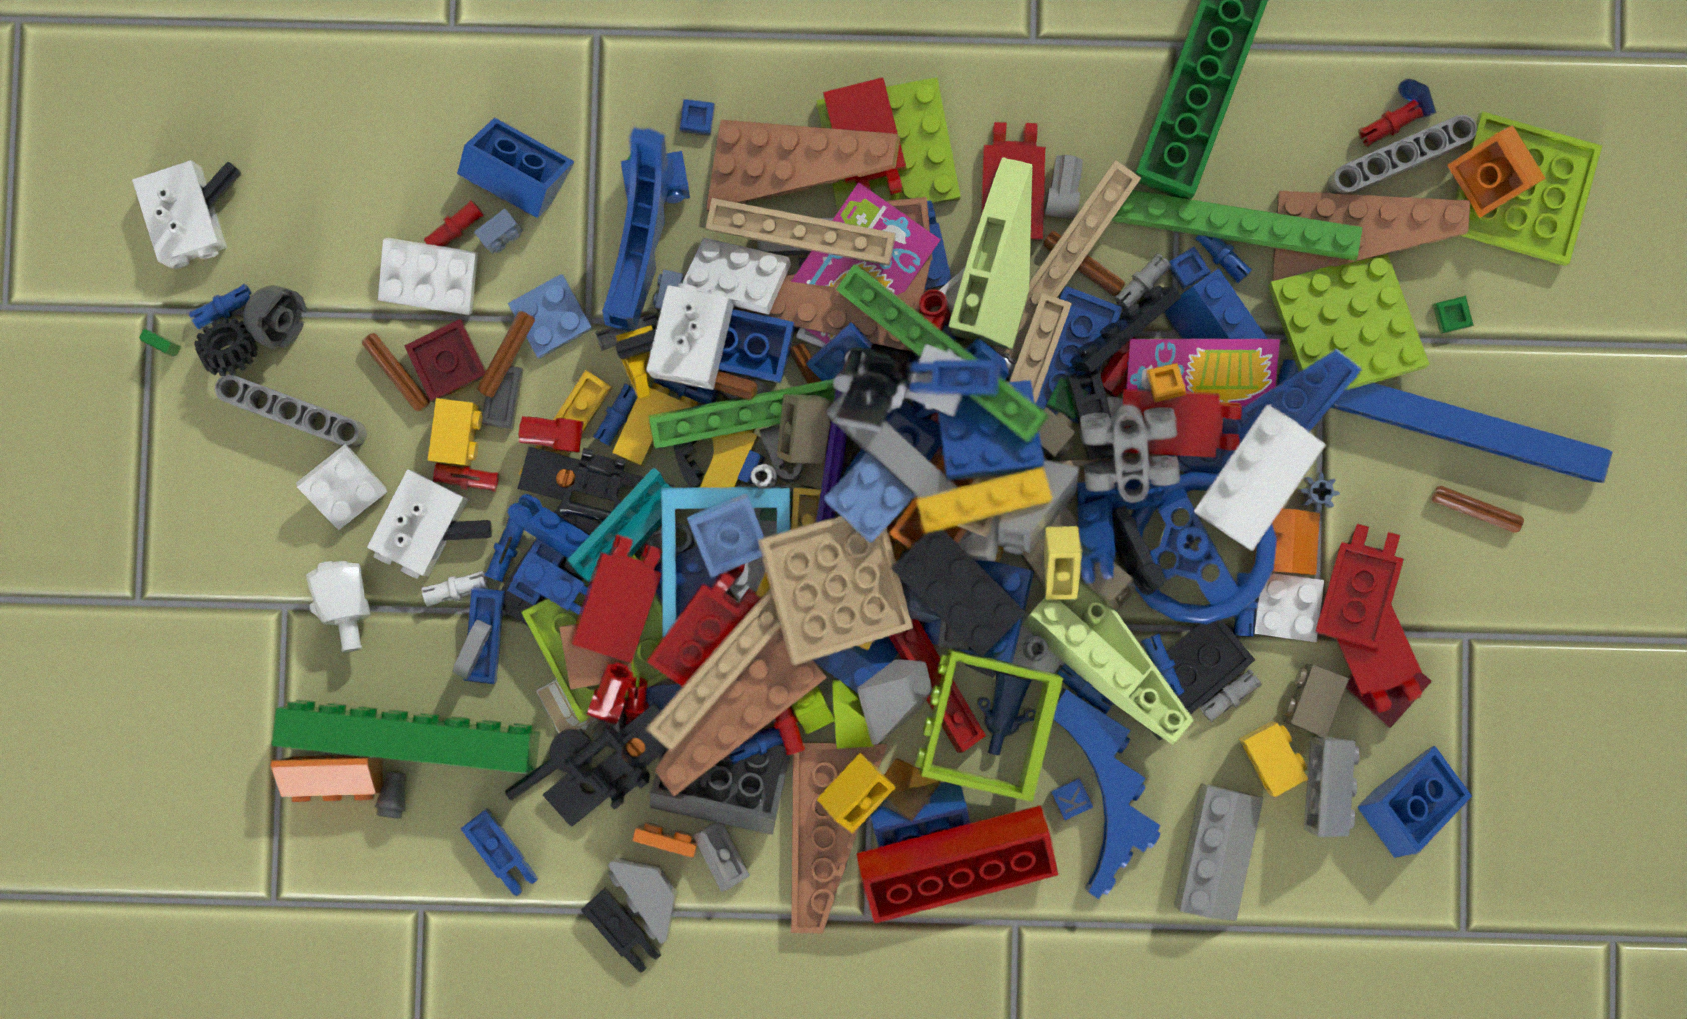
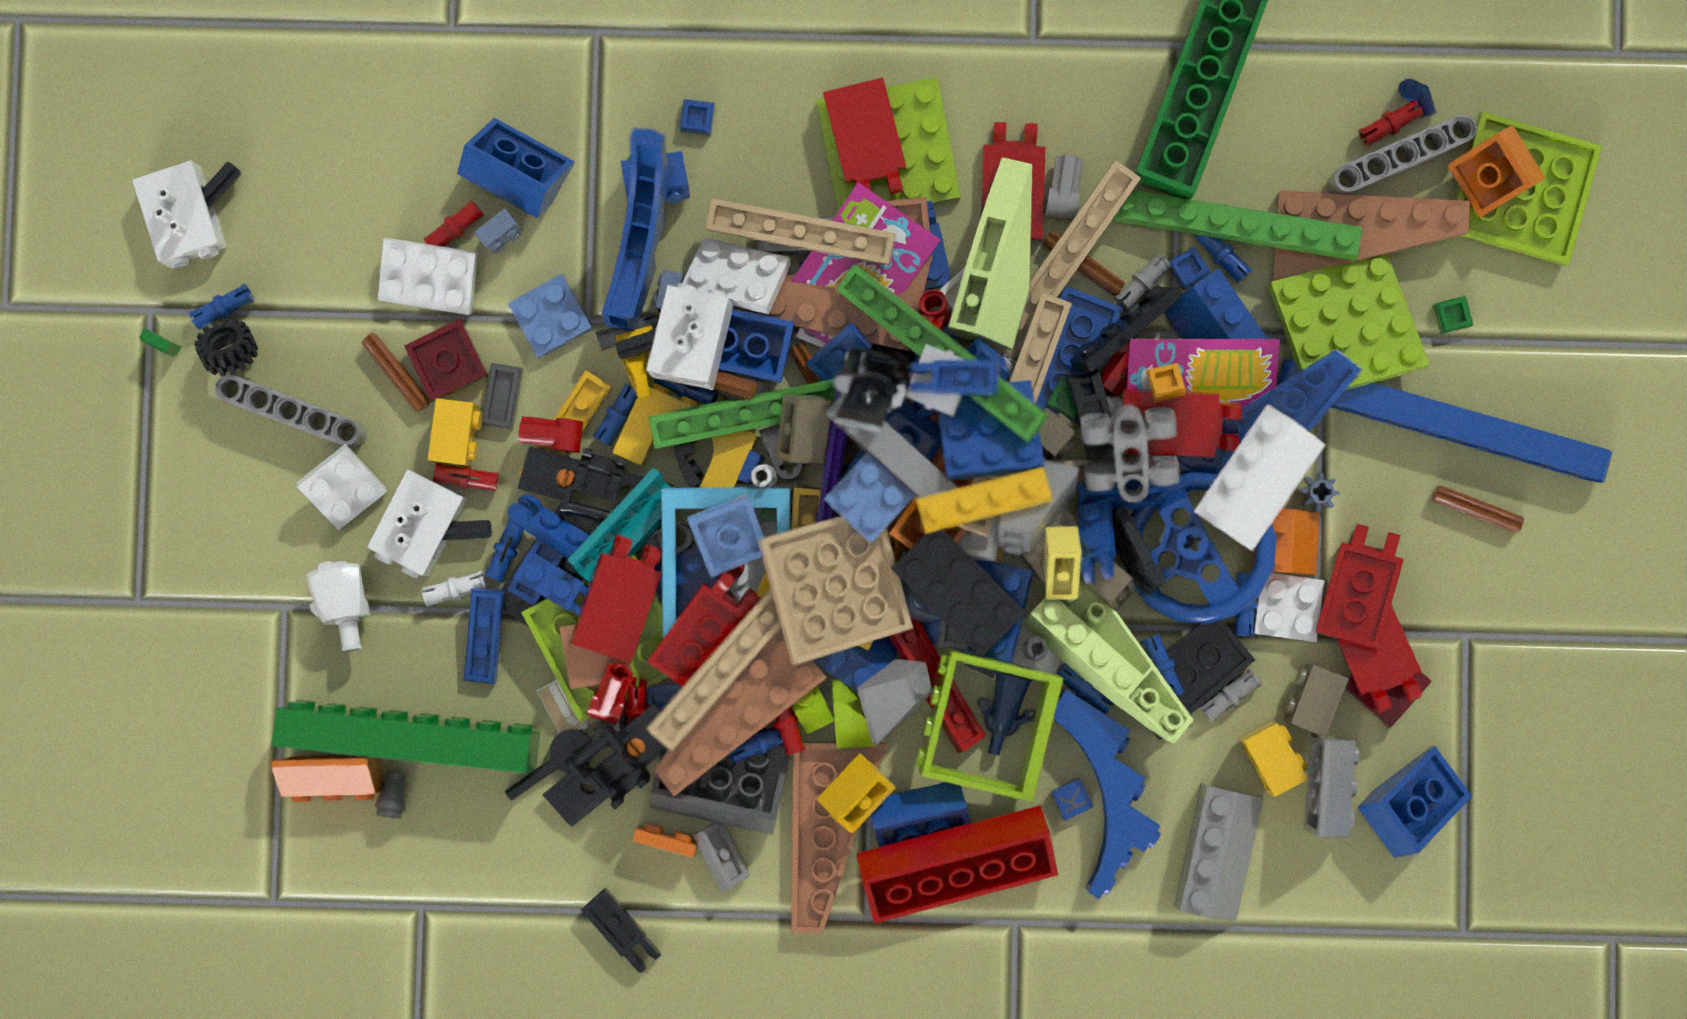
dark grey cylinder [243,285,306,349] -> none
light grey beam [452,620,492,679] -> none
blue hinge [461,808,538,896] -> none
dark orange axle [477,311,535,397] -> none
light grey slope [608,857,677,944] -> none
nougat wing [706,120,900,212] -> none
clear orange piece [880,758,942,822] -> none

